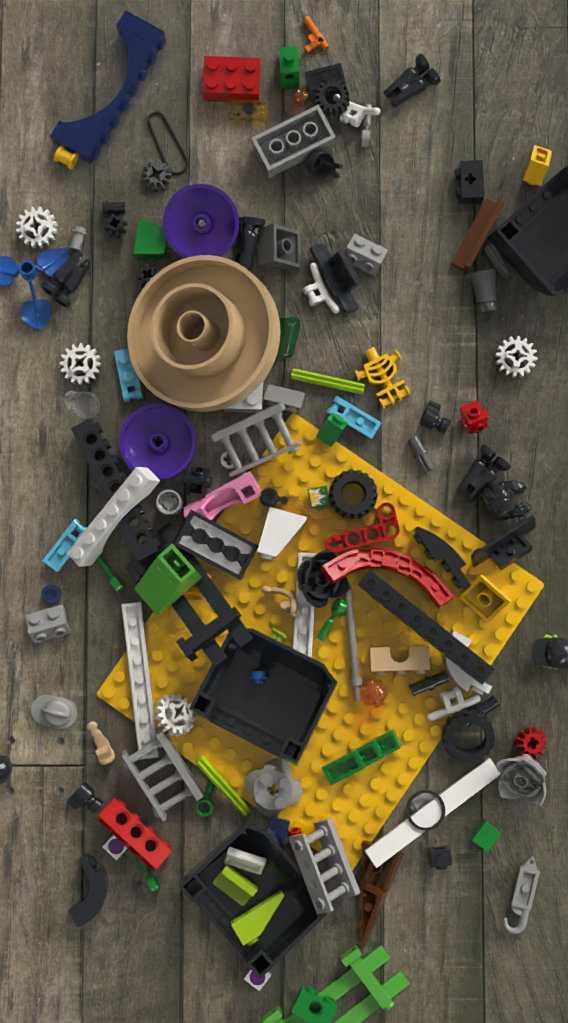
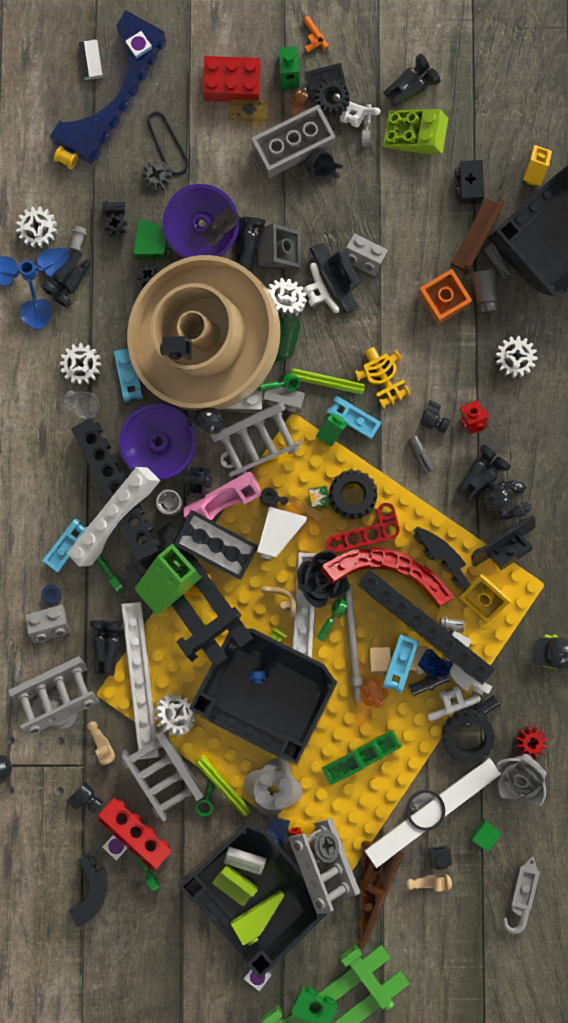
none -> light grey fence [9,656,99,736]
none -> white tile [79,40,103,80]
none -> black piece [89,620,124,676]
none -> tile [126,31,152,59]
none -> black brick [160,336,192,360]
none -> black piece [187,408,224,434]
none -> clear smoke hinge [201,207,240,246]
none -> green piece [257,373,300,392]
none -> white gear [267,278,307,317]
none -> dark grey gear [312,830,339,863]
none -> medium azure plate [382,635,419,693]
none -> lime slope [383,109,449,154]
none -> tan piece [406,873,452,892]
none -> orange brick [417,269,472,325]
none -> clear blue bracket [418,649,453,679]
none -> light grey pin [439,617,465,632]

